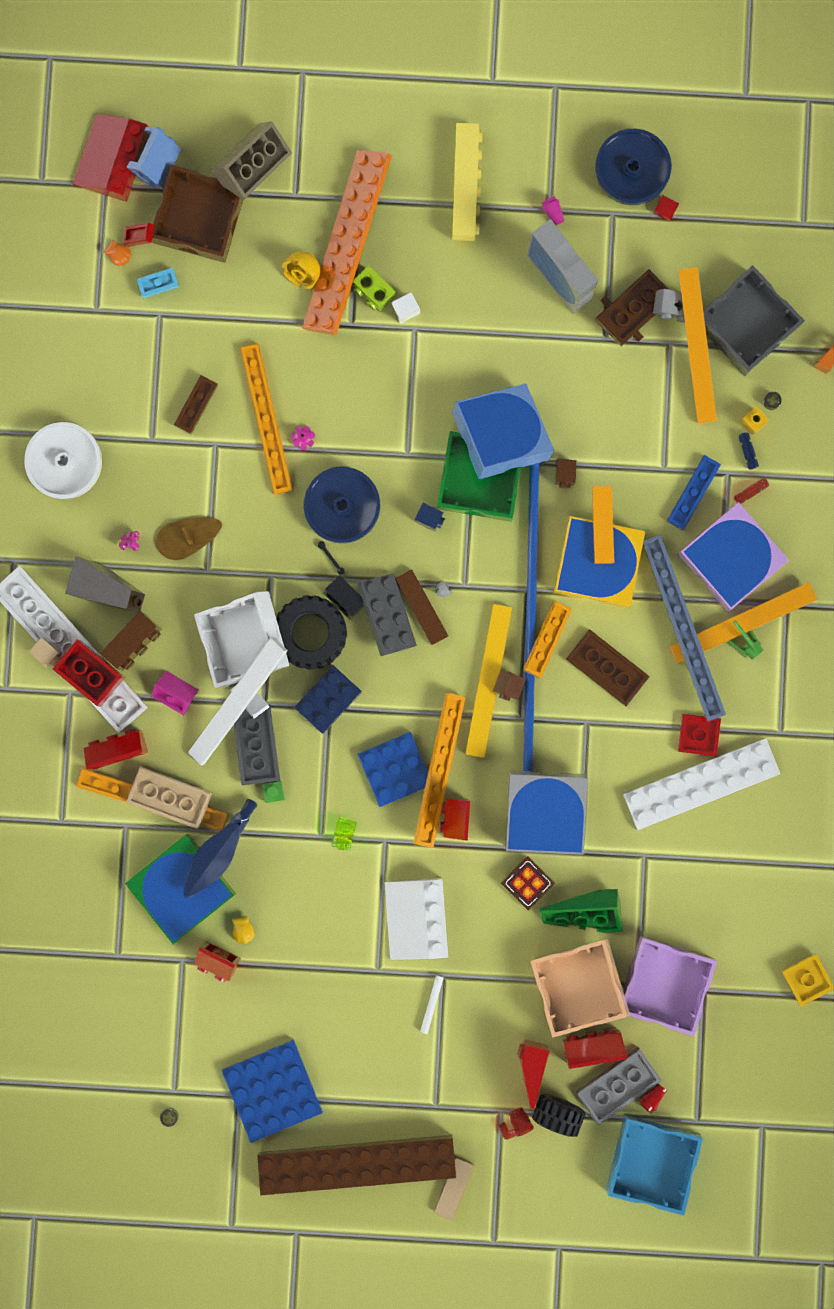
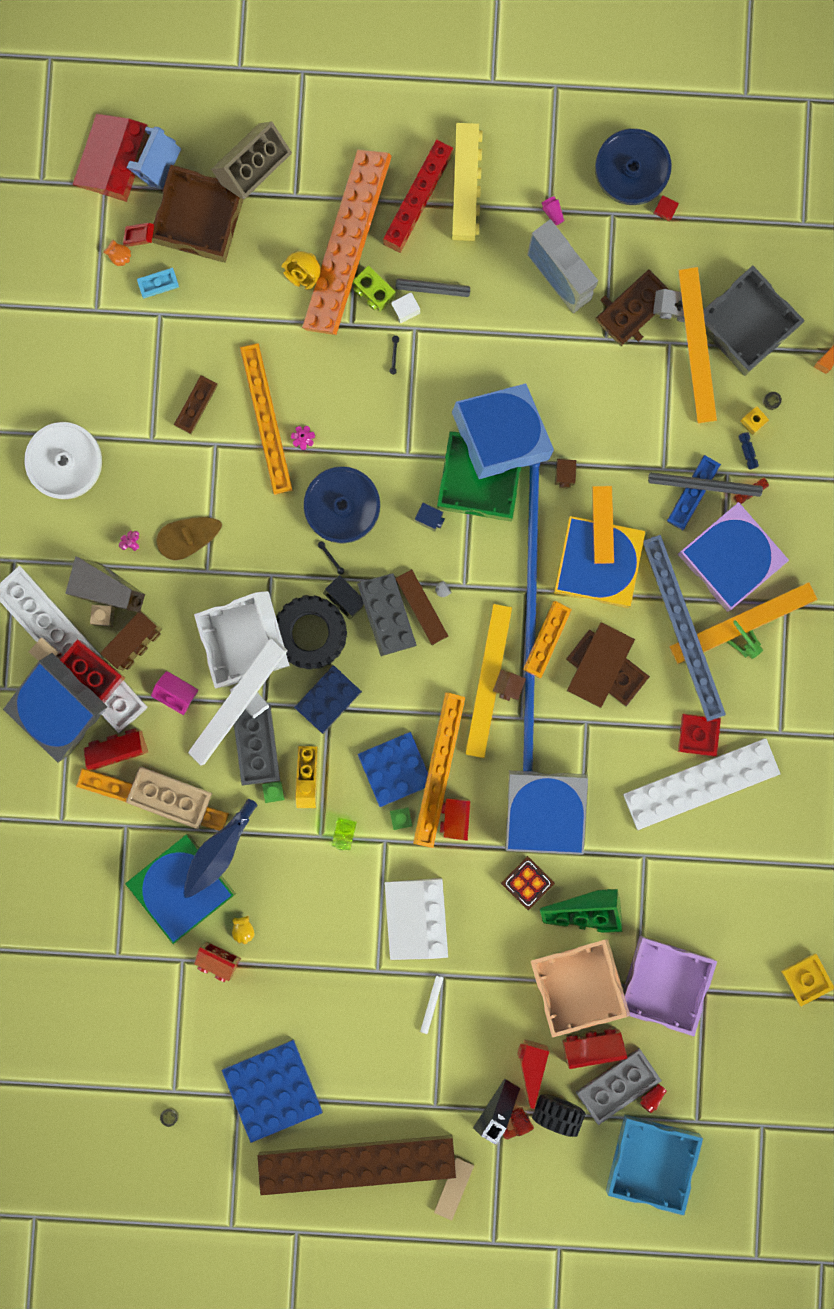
none -> blue tile [3,653,108,763]
none -> tan brick [90,605,115,627]
none -> yellow slope [295,746,318,808]
none -> red brick [383,139,453,253]
none -> black hinge [389,336,399,375]
none -> bright green plate [390,807,412,830]
none -> dark grey axle [396,278,470,297]
none -> black slope [473,1079,520,1145]
none -> reddish brown tile [567,622,635,708]
none -> dark grey axle [648,472,763,497]

